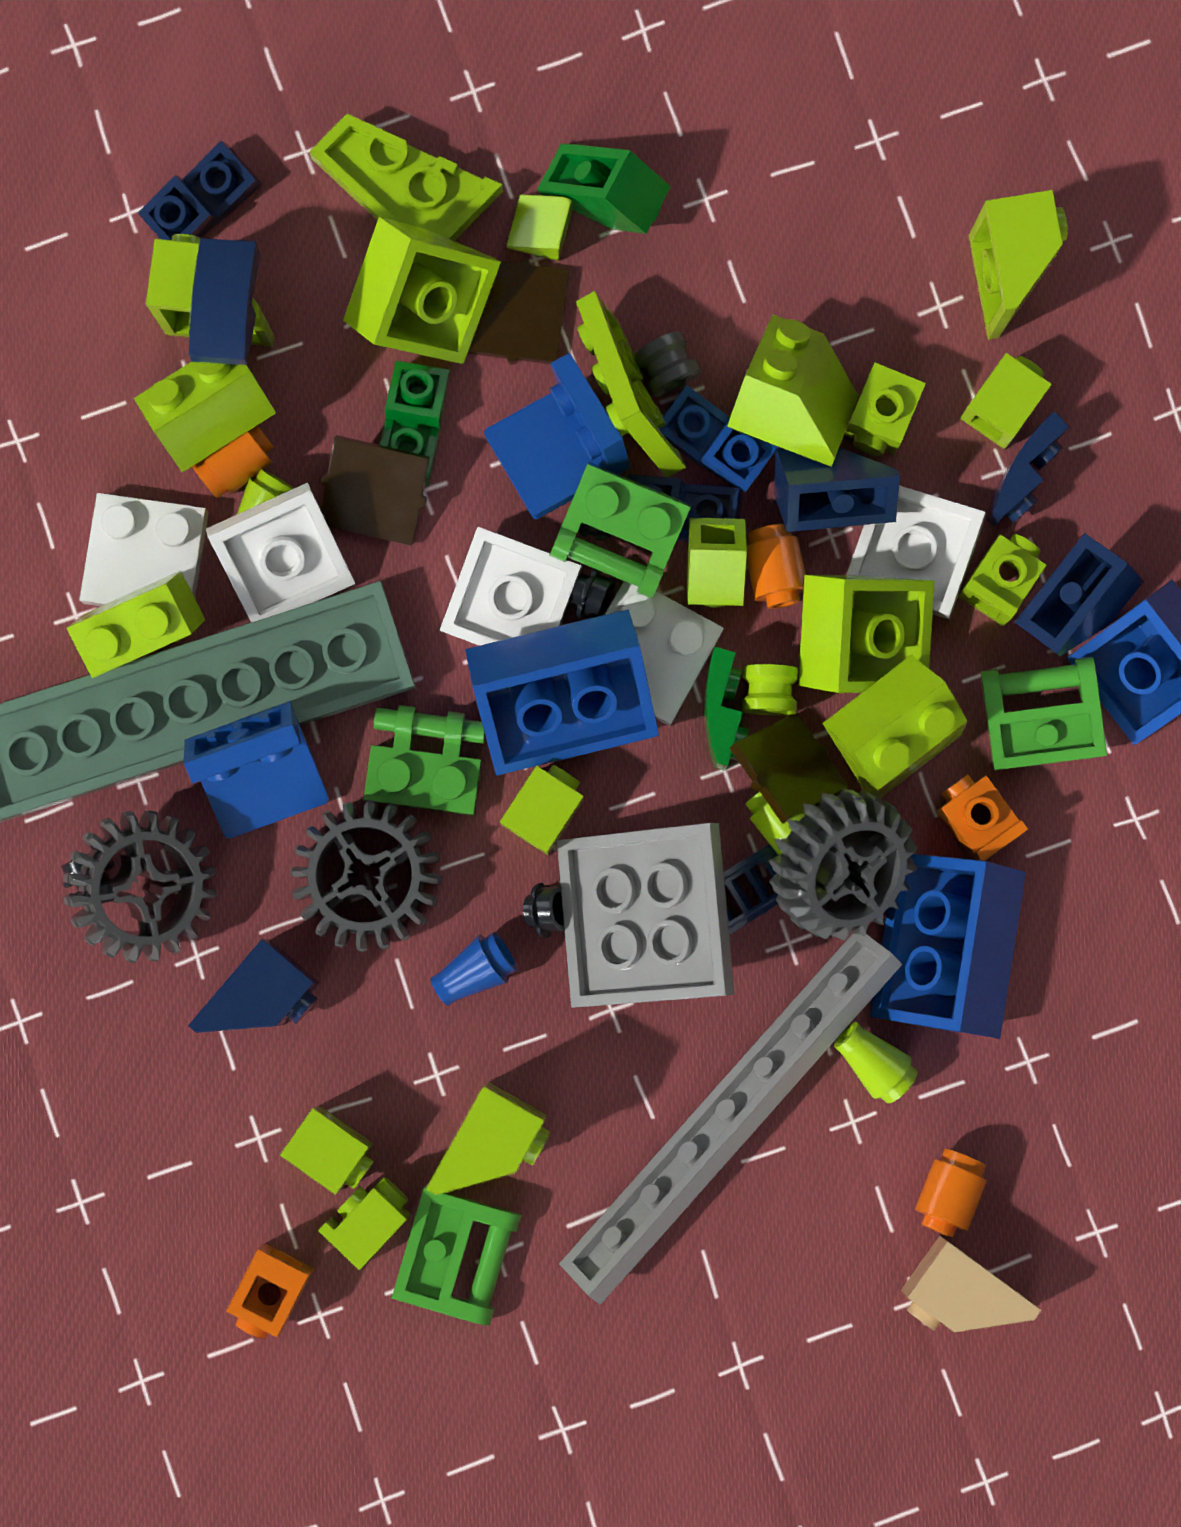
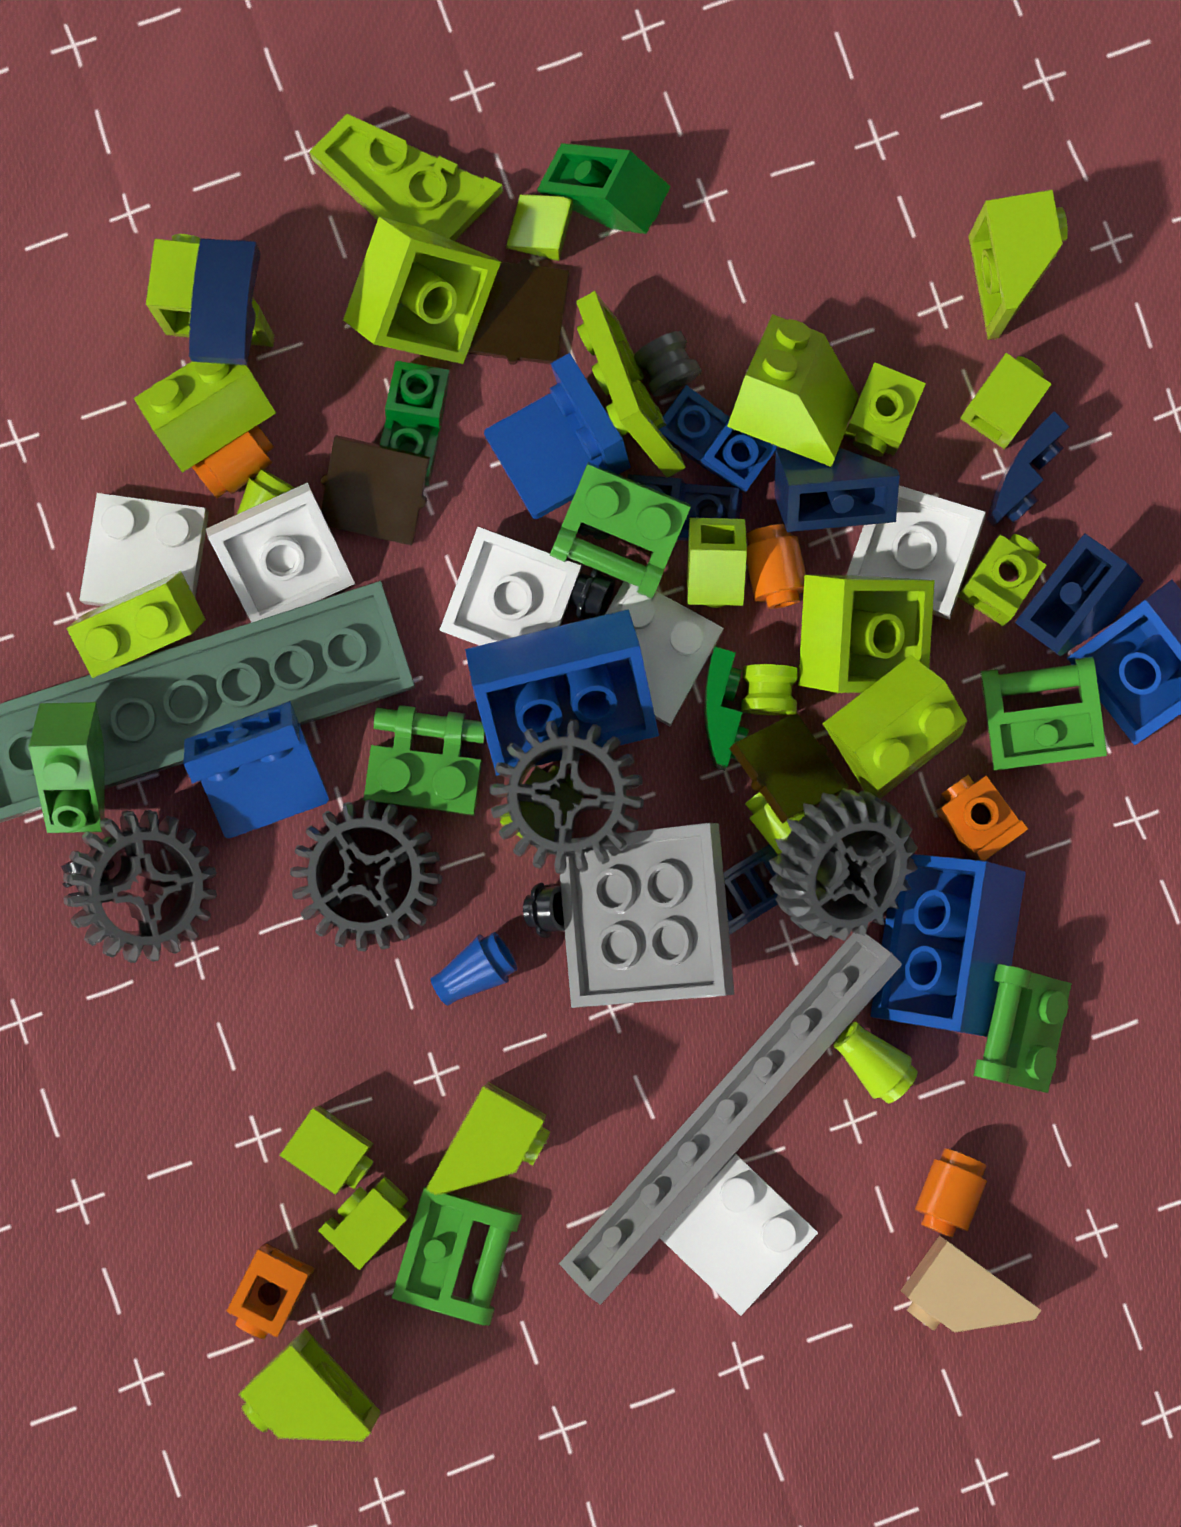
dark blue slope [138,141,263,240] -> none
dark blue slope [188,939,320,1033] -> none
none -> bright green slope [28,702,105,833]
none -> lime slope [239,1328,381,1441]
none -> dark grey gear [490,719,644,874]
none -> white plate [660,1153,818,1316]
none -> bright green plate [973,964,1072,1093]

